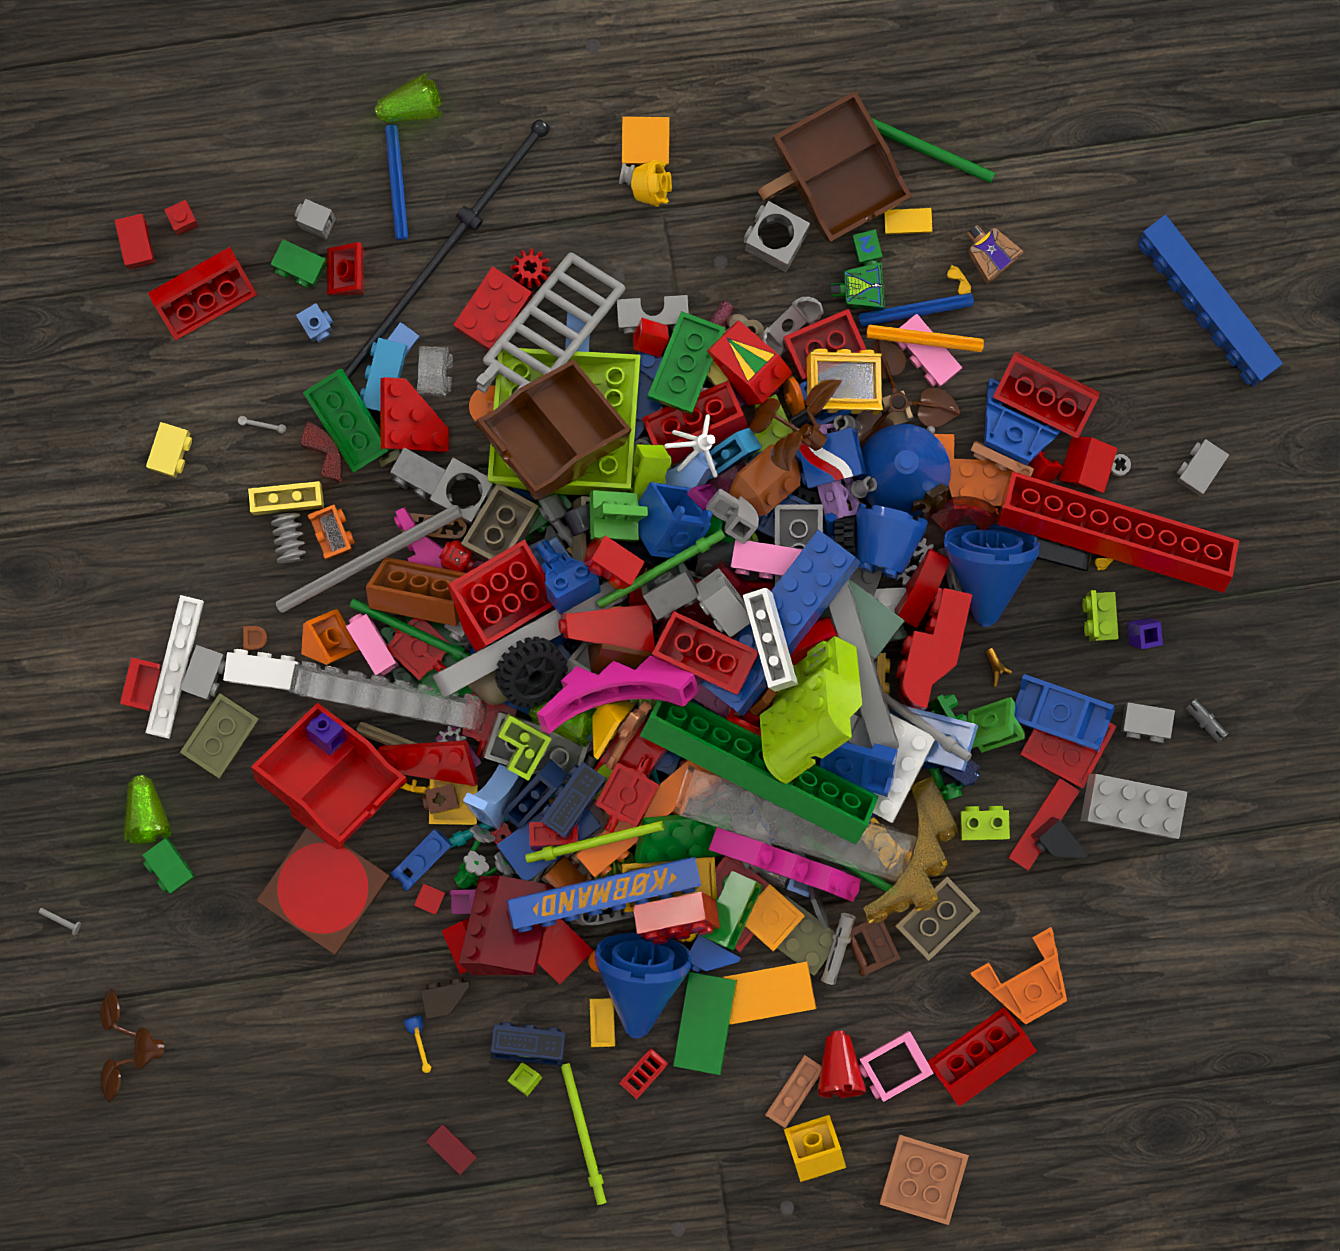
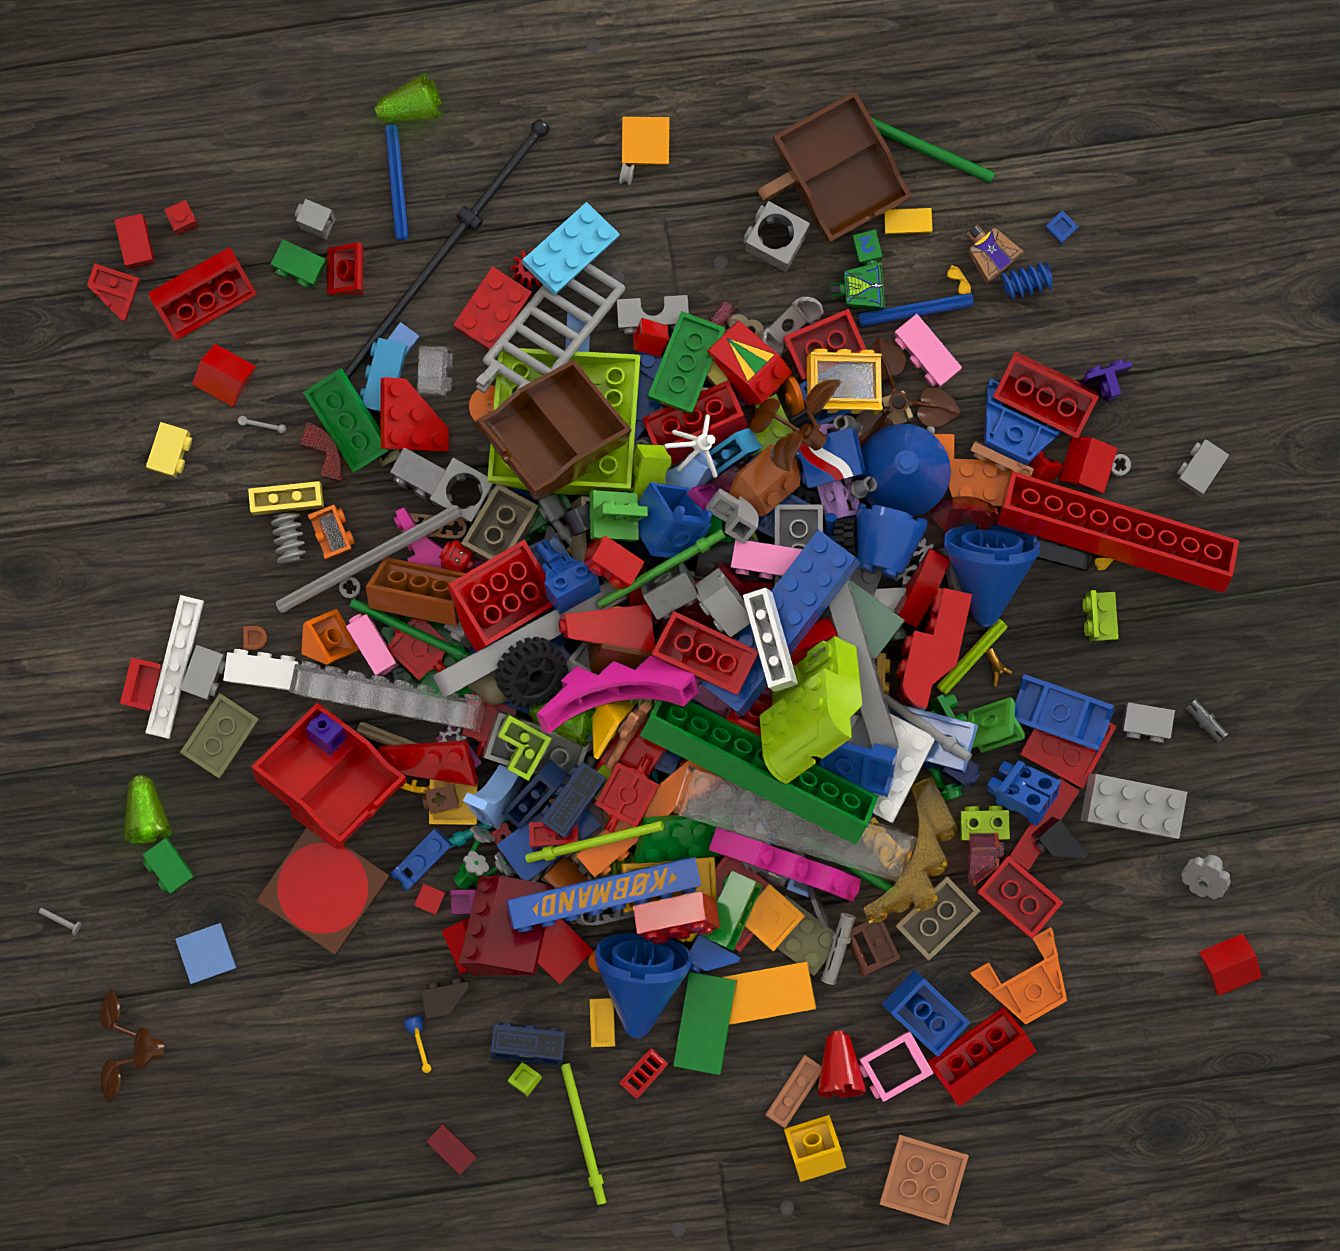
medium blue brick [296,303,333,343] -> none
yellow cone [631,159,672,207] -> none
dark orange tile [749,688,777,715] -> none
light orange axle [866,325,984,352] -> none
dark brown plate [911,483,949,519] -> none
dark purple brick [1127,618,1163,649] -> none
blue brick [1137,214,1283,387] -> none
none -> red wing [87,263,140,322]
none -> medium blue tile [175,923,237,984]
none -> red slope [192,344,256,407]
none -> light grey bush [339,577,361,599]
none -> medium azure plate [521,202,620,296]
none -> blue slope [882,969,971,1057]
none -> lime axle [937,619,1007,694]
none -> clear pink slope [967,833,1004,886]
none -> red brick [975,856,1063,939]
none -> blue hips [987,760,1061,826]
none -> blue piece [1001,260,1053,301]
none -> blue tile [1045,210,1078,244]
none -> dark purple bracket [1081,359,1132,403]
none -> light grey plant [1181,855,1231,899]
none -> red slope [1199,933,1262,996]

